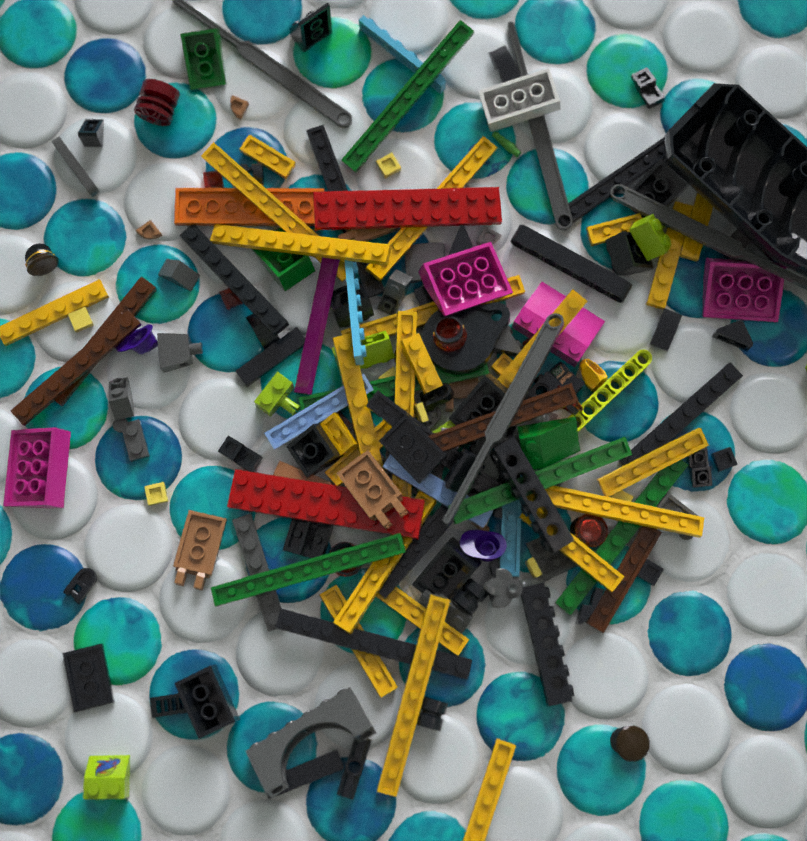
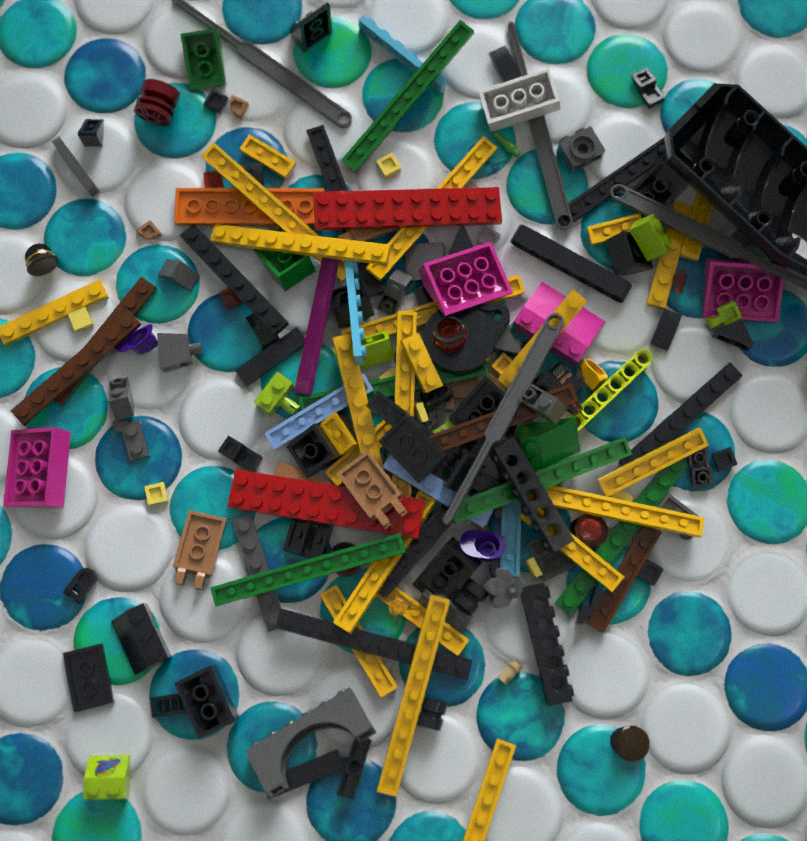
none -> black slope [111,603,172,675]
none -> black tile [203,89,229,114]
none -> clear yellow plant [389,592,423,625]
none -> tan pin [497,660,522,685]
none -> dark grey slope [517,382,567,425]
none -> dark grey brick [557,126,606,174]
none -> clear red plate [672,268,687,294]
none -> lime plate [705,300,743,329]

